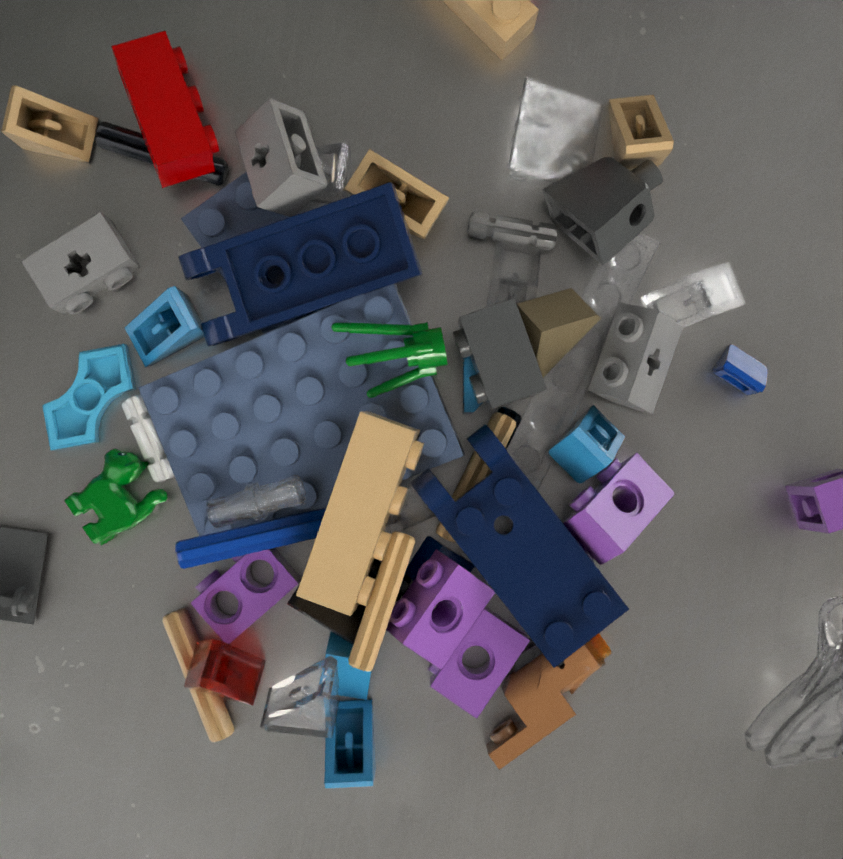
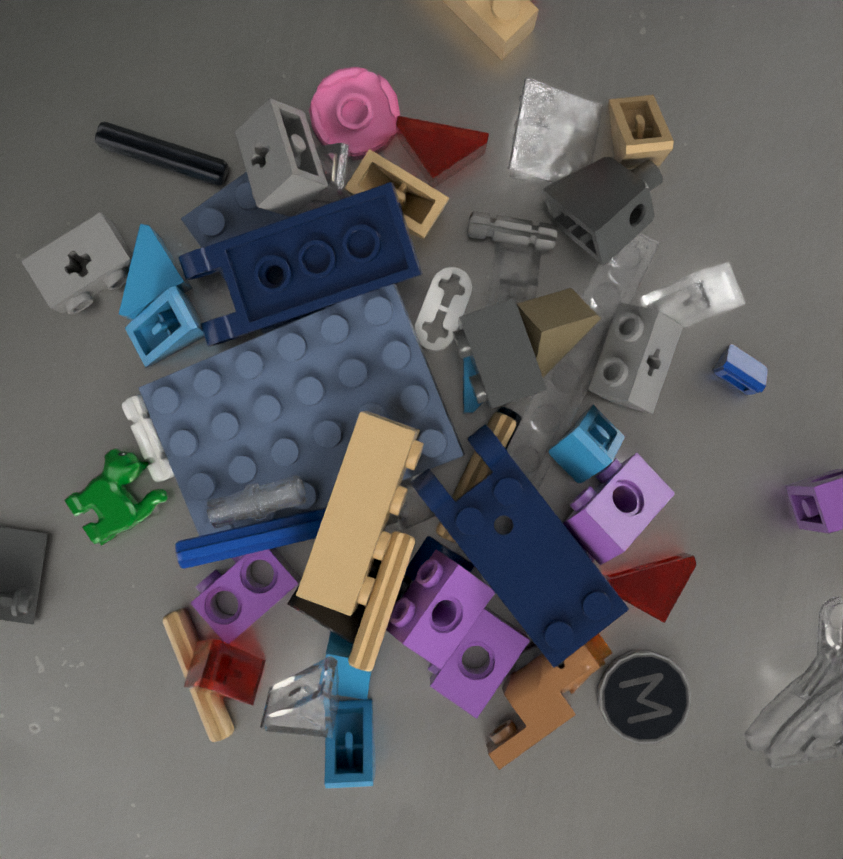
tan slope [1,85,99,162] -> none
medium azure tile [42,344,136,451] -> none
red brick [111,31,219,188] -> none
green plant [331,322,448,398] -> none
none -> dark azure slope [119,224,192,320]
none -> bright pink tile [309,67,400,161]
none -> clear red slope [396,116,489,188]
none -> white beam [415,267,472,353]
none -> black tile [598,650,691,744]
none -> clear red slope [603,553,697,623]

